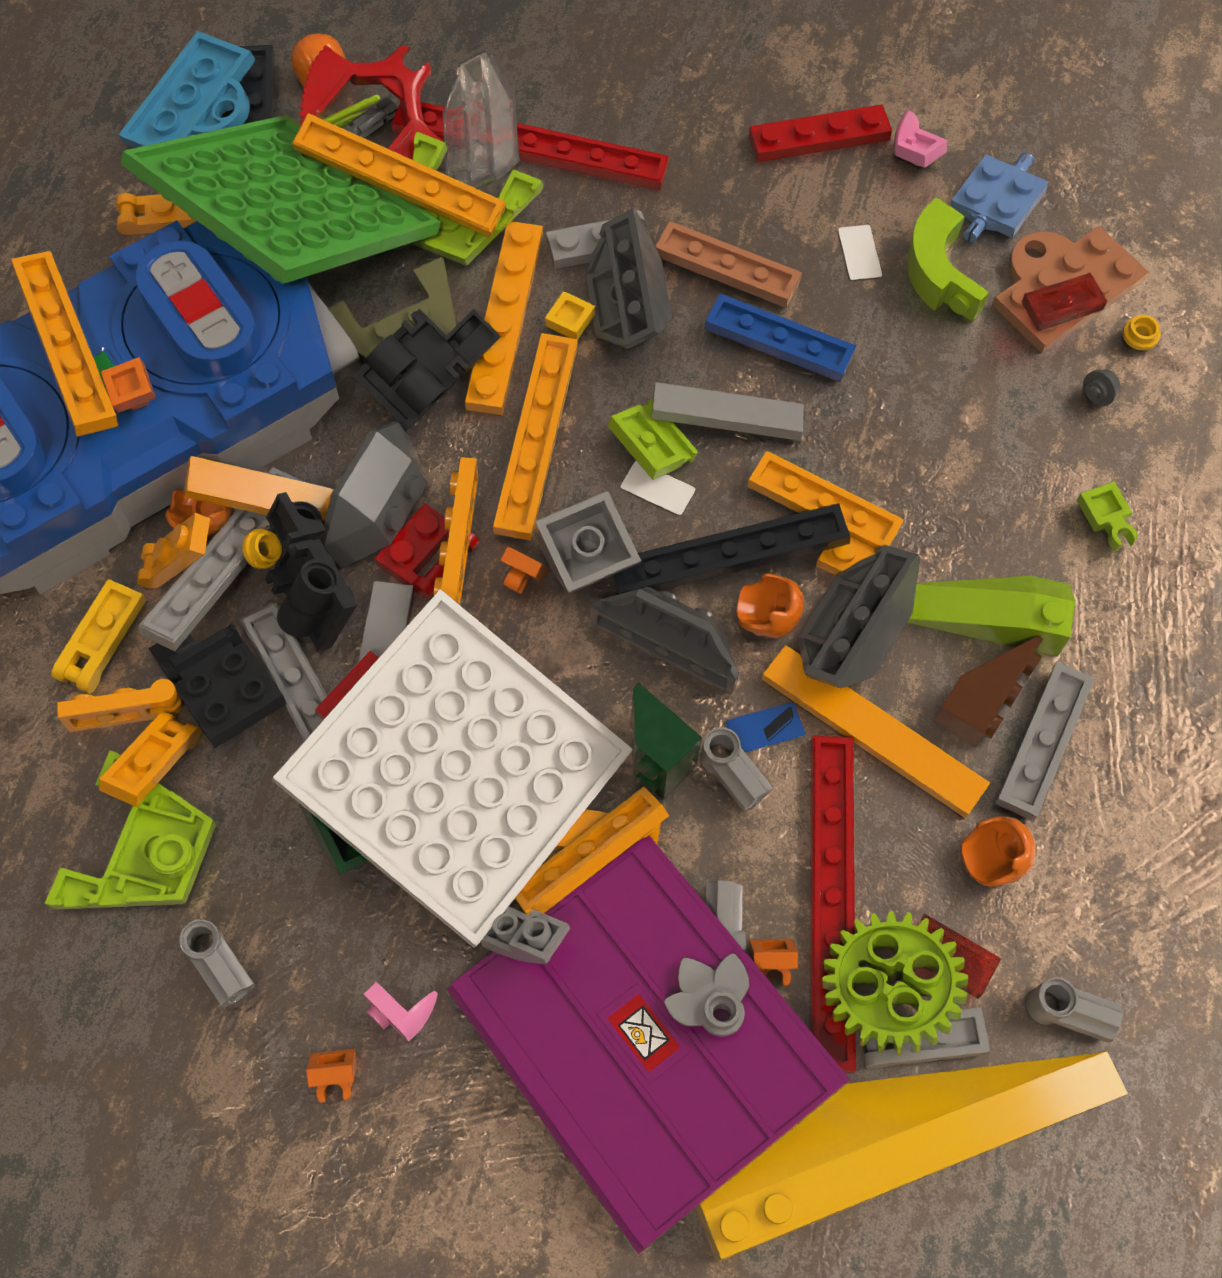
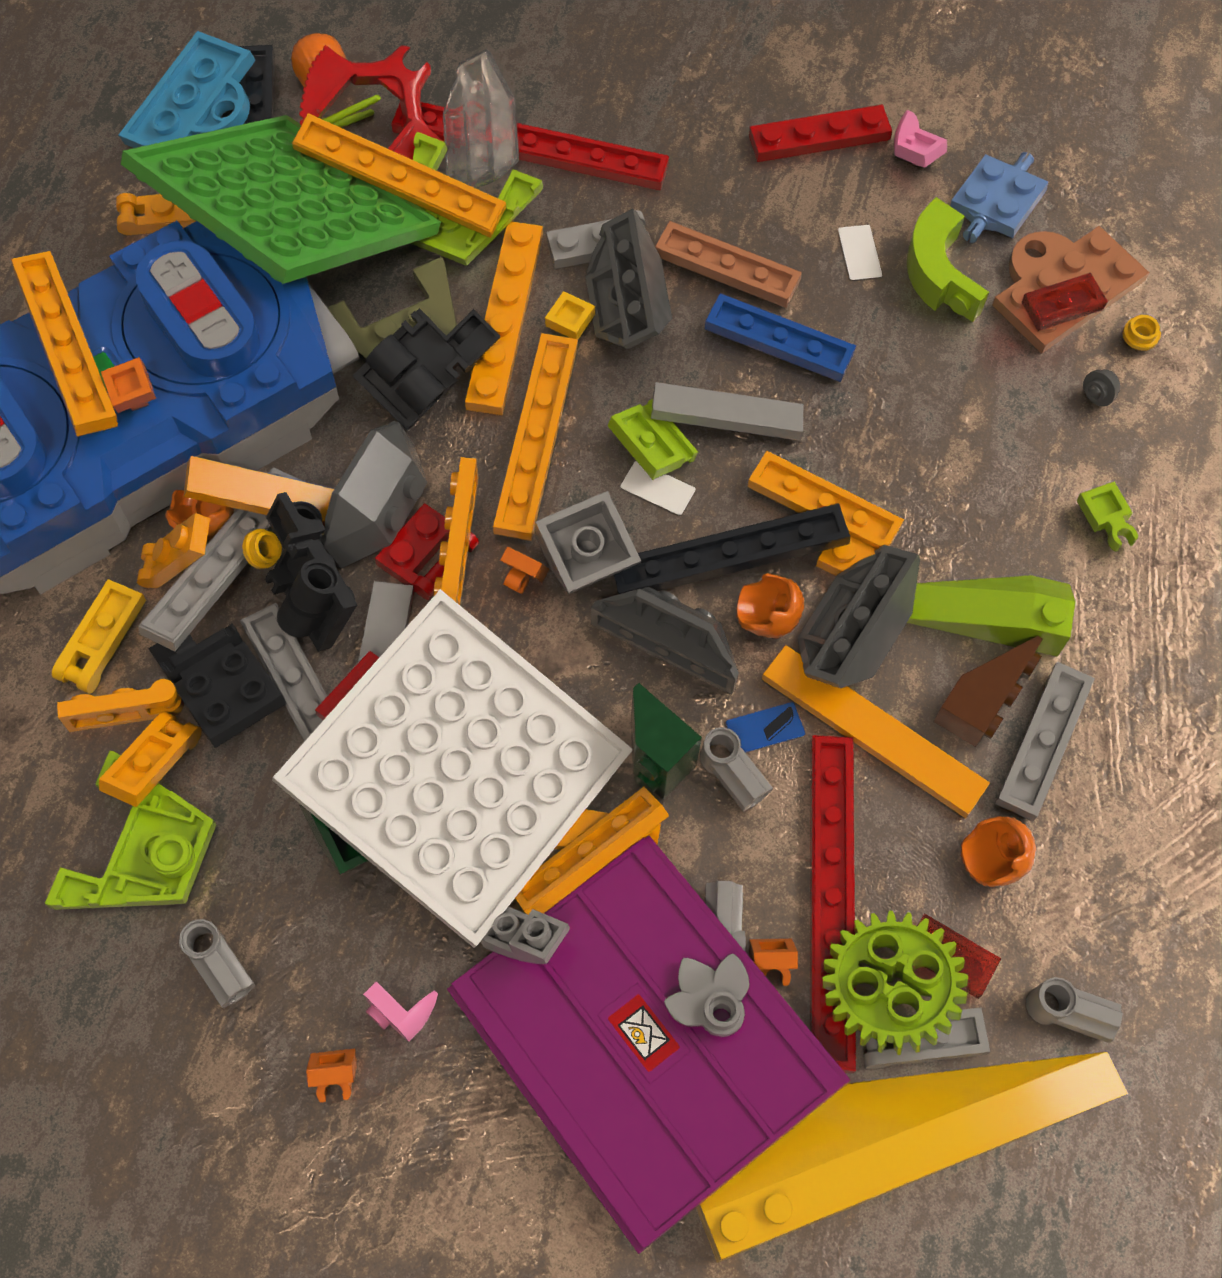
dark grey axle [342,97,397,138] -> none

